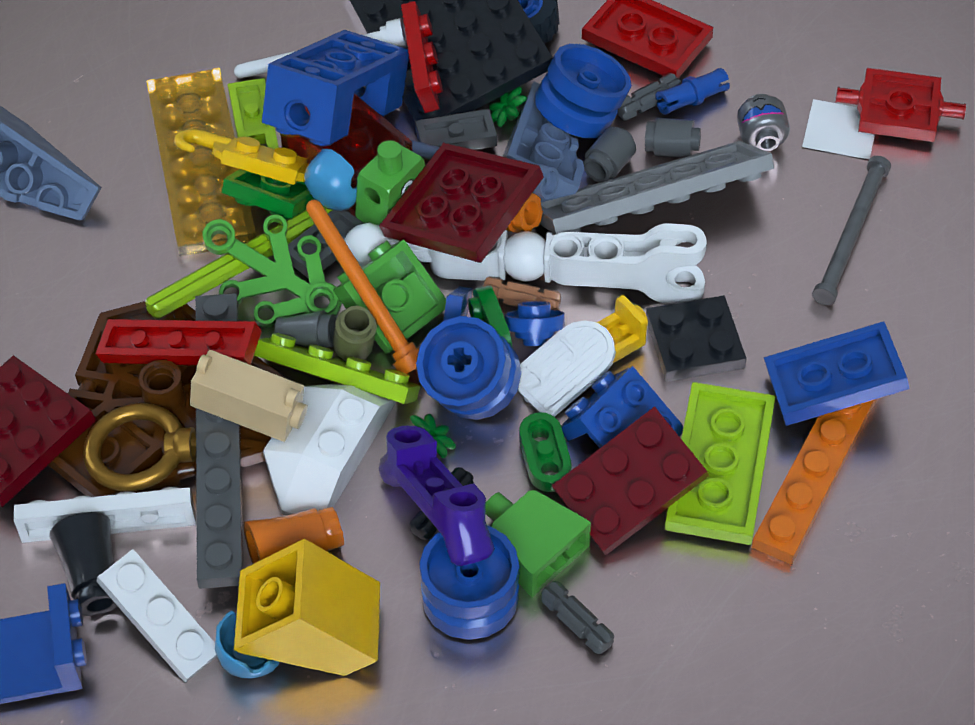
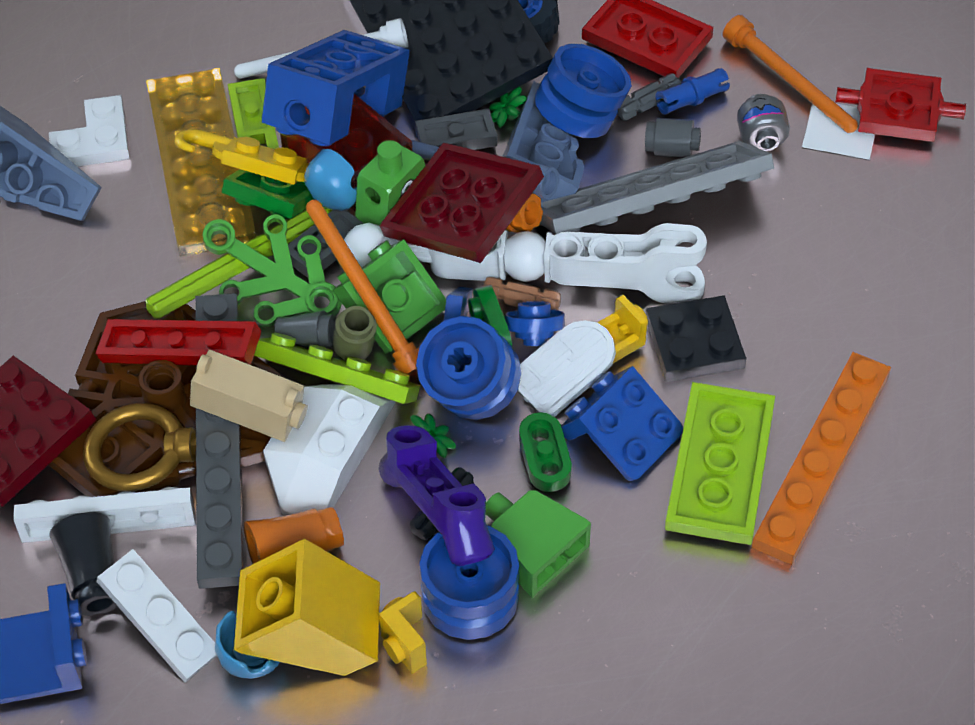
red plate [401,1,443,113] -> none
dark grey axle [541,581,614,654] -> none
dark red plate [552,406,709,556] -> none
dark grey brick [583,127,636,182] -> none
blue plate [764,321,910,426] -> none
flat silver bar [812,156,891,305] -> none
none -> white plate [49,95,129,167]
none -> yellow bracket [379,591,427,674]
none -> orange piece [722,15,858,133]

